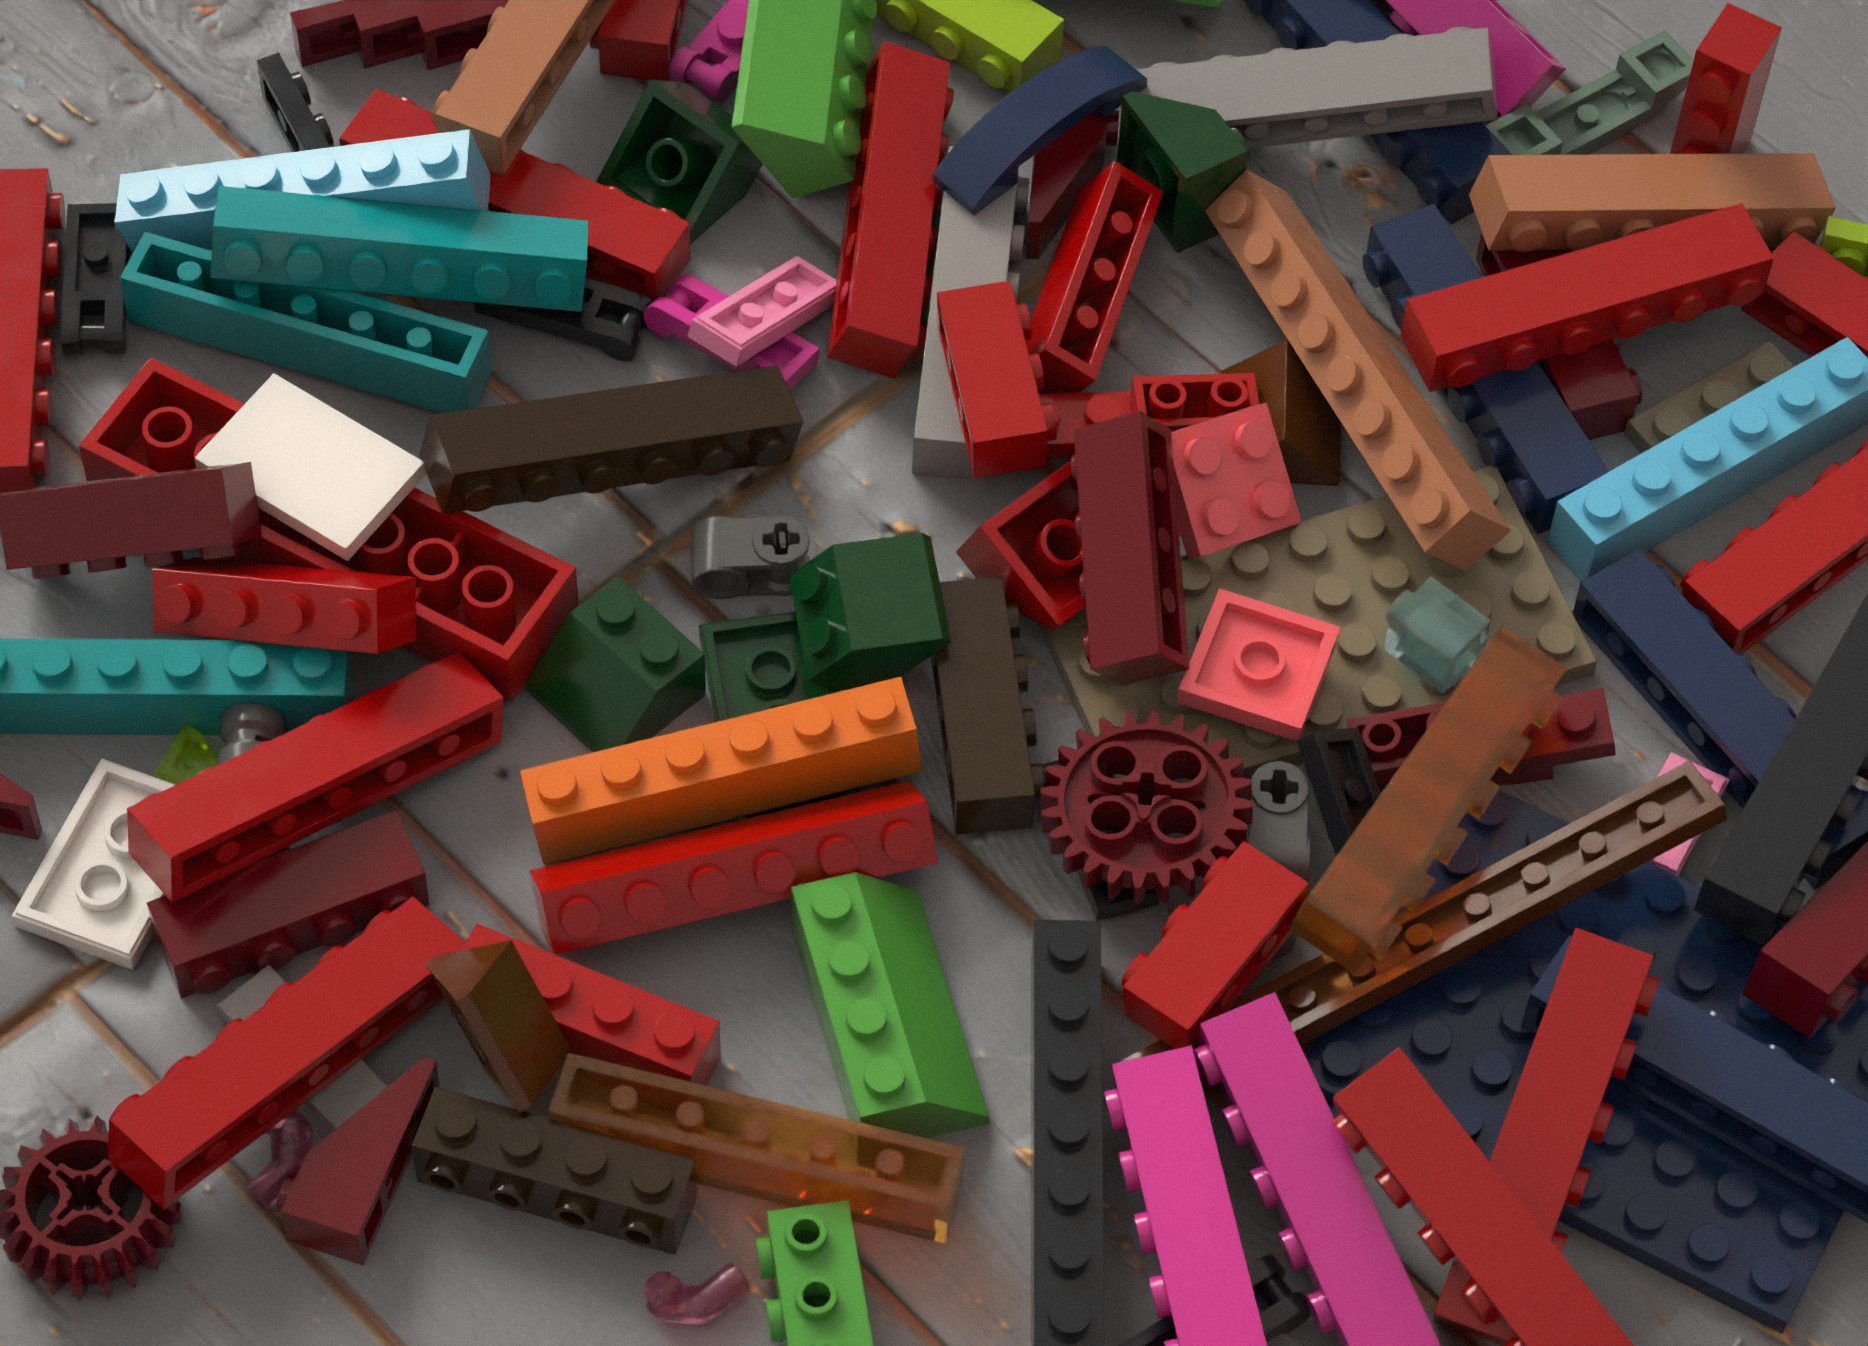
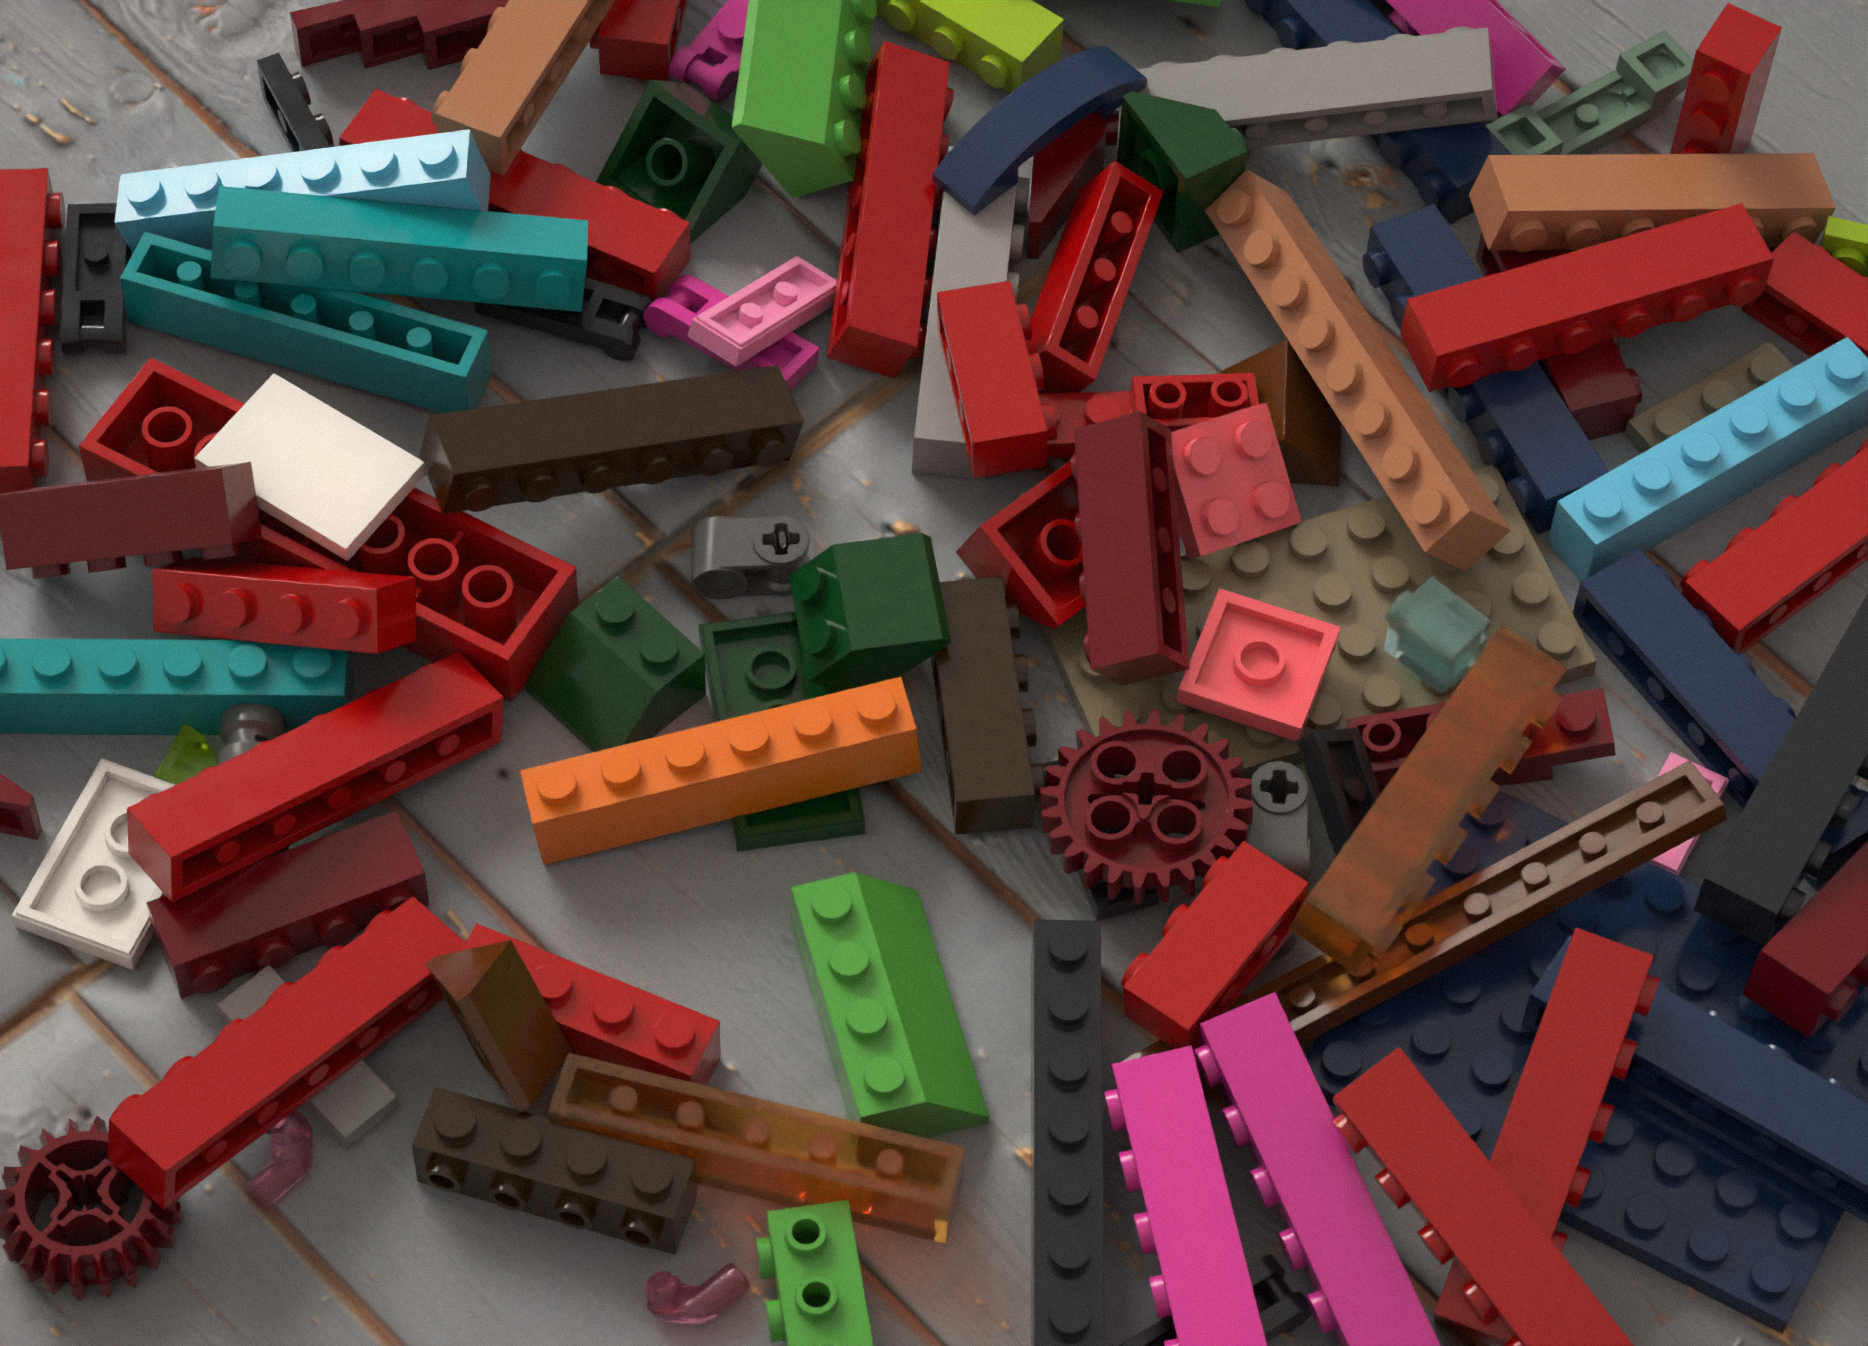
dark red slope [276,1057,440,1266] -> none
red brick [529,780,938,955] -> none

